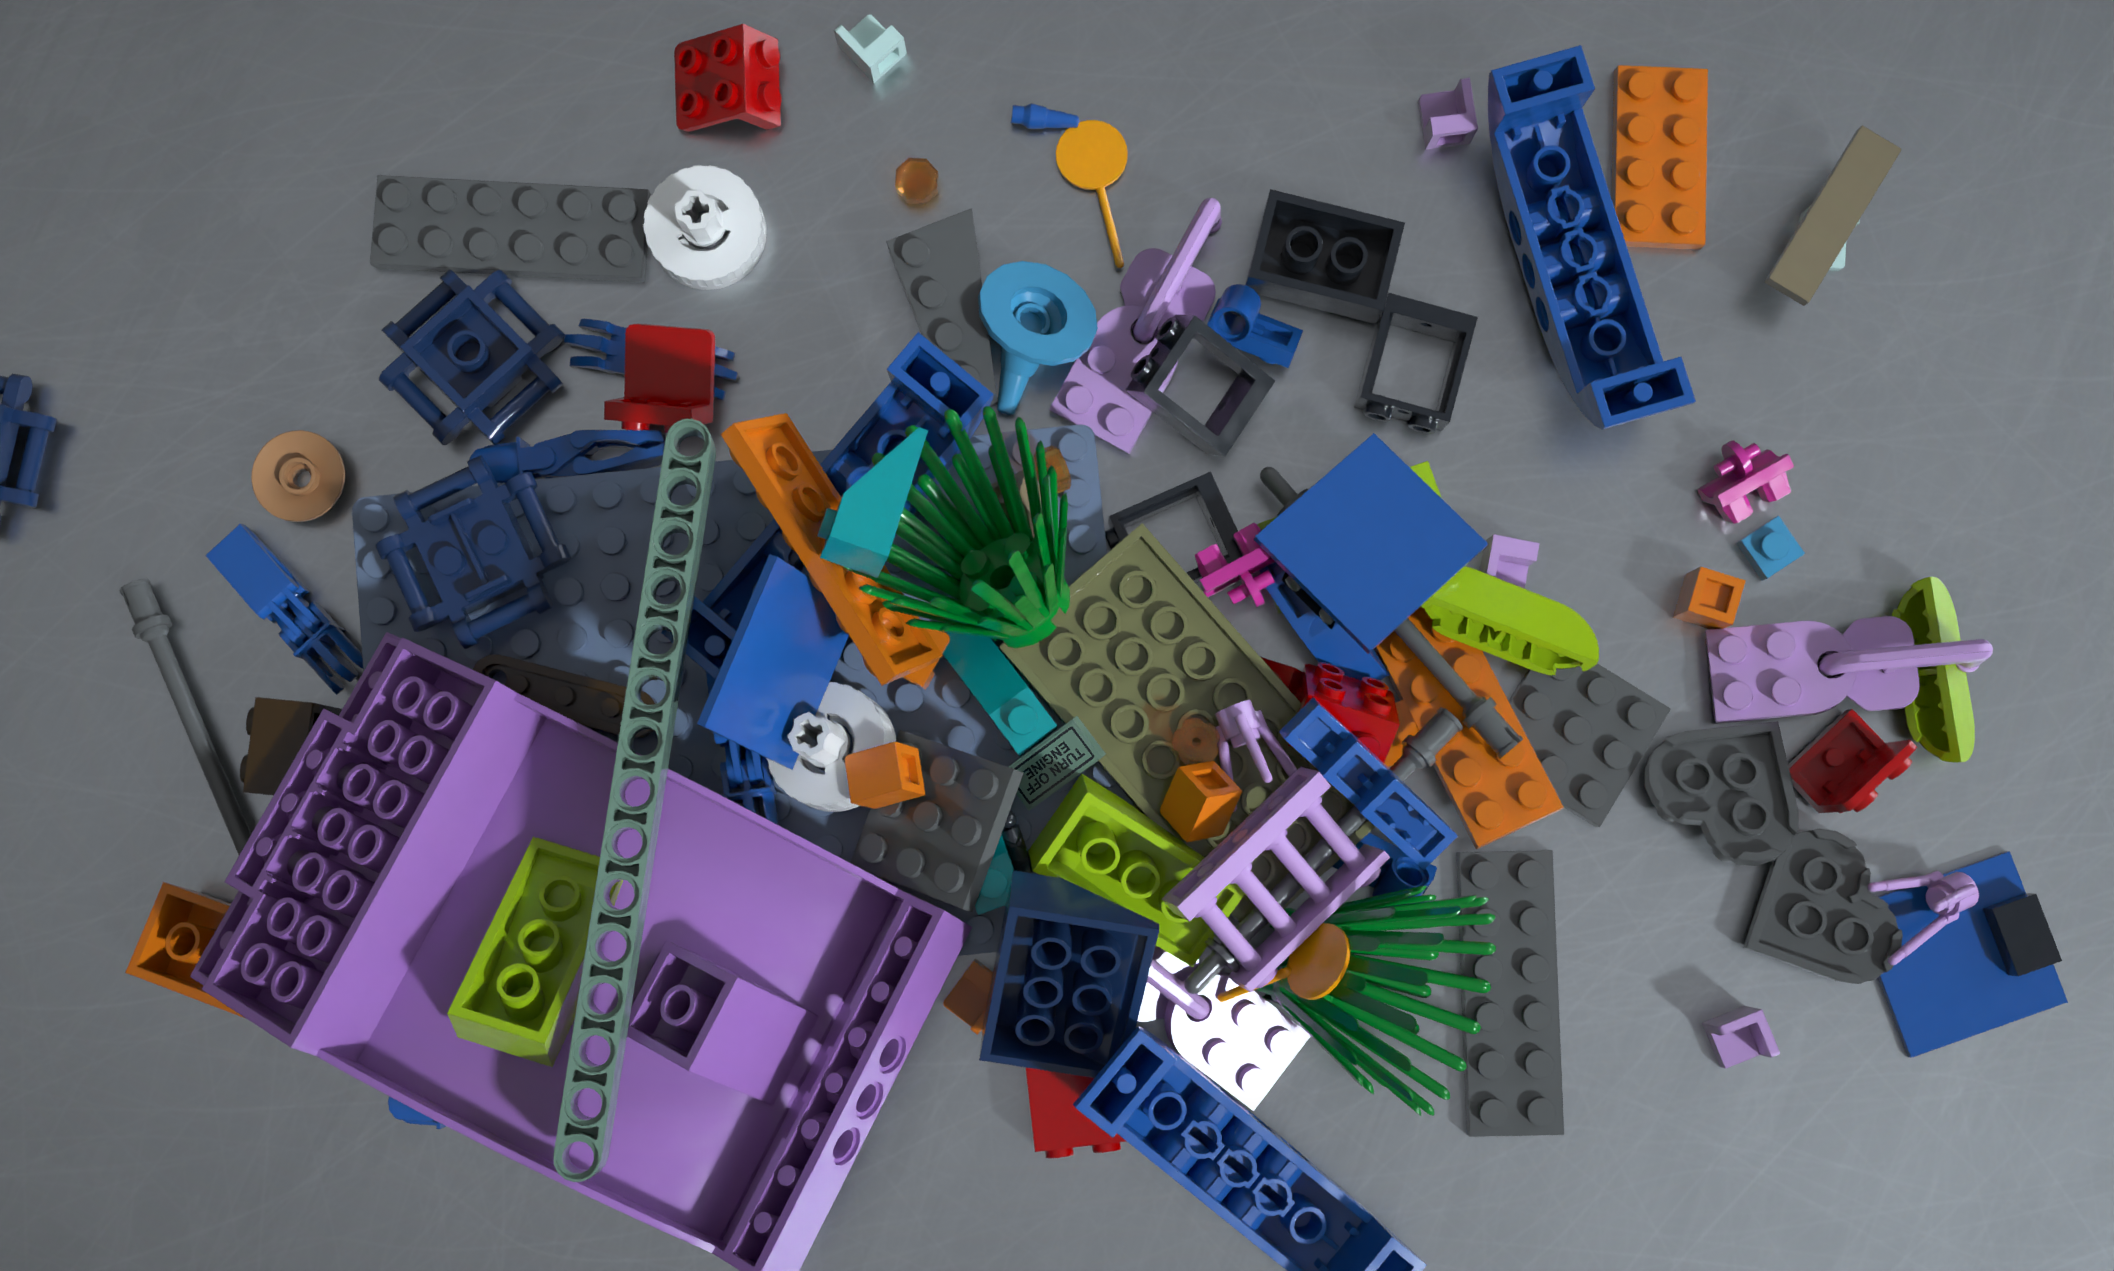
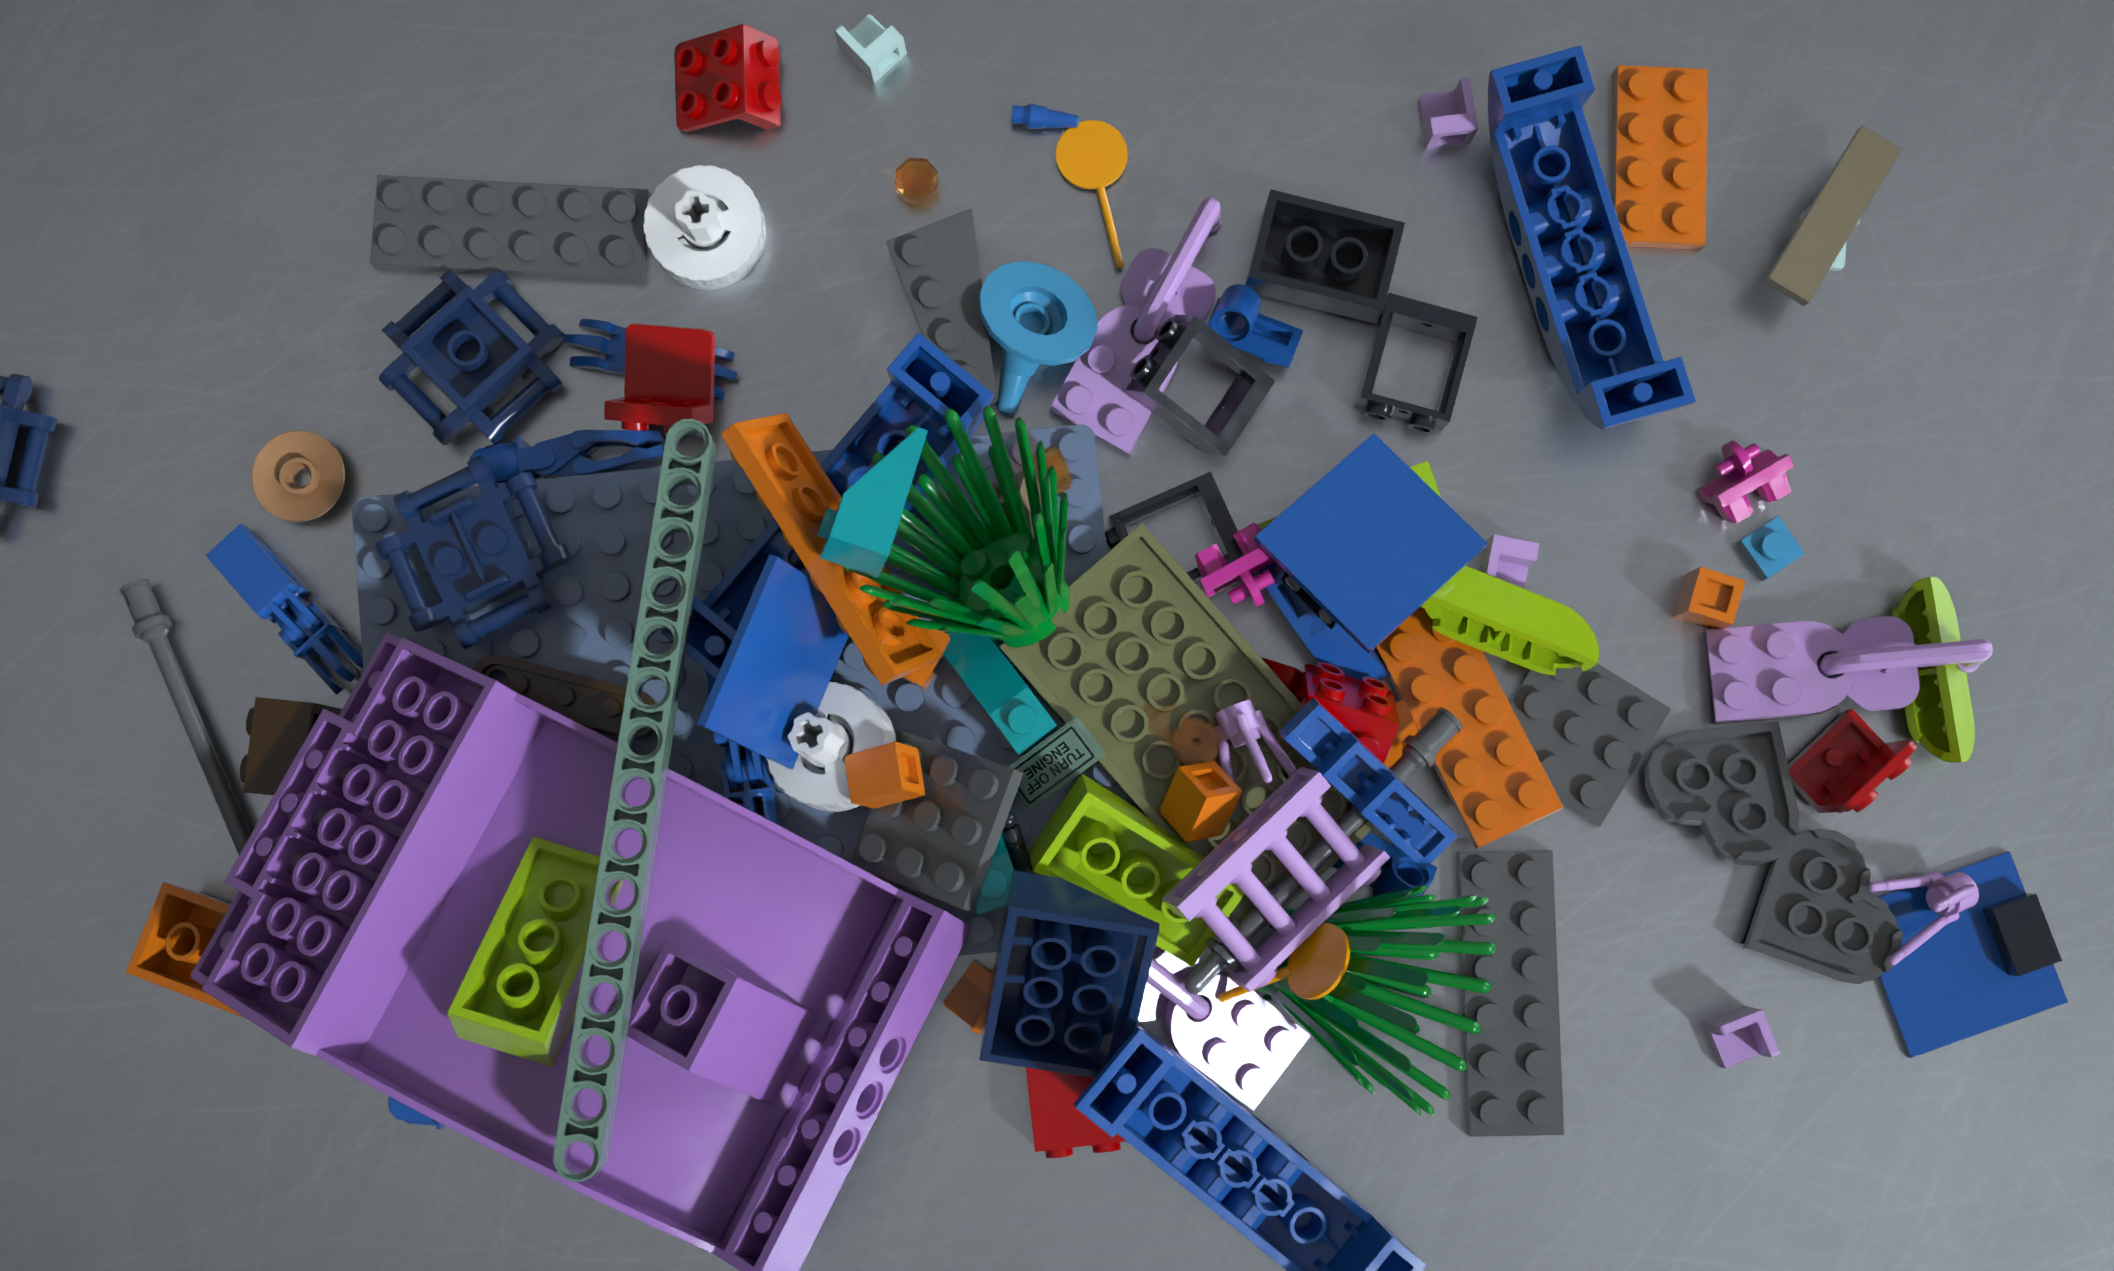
dark grey bar [1260,466,1523,759] -> none

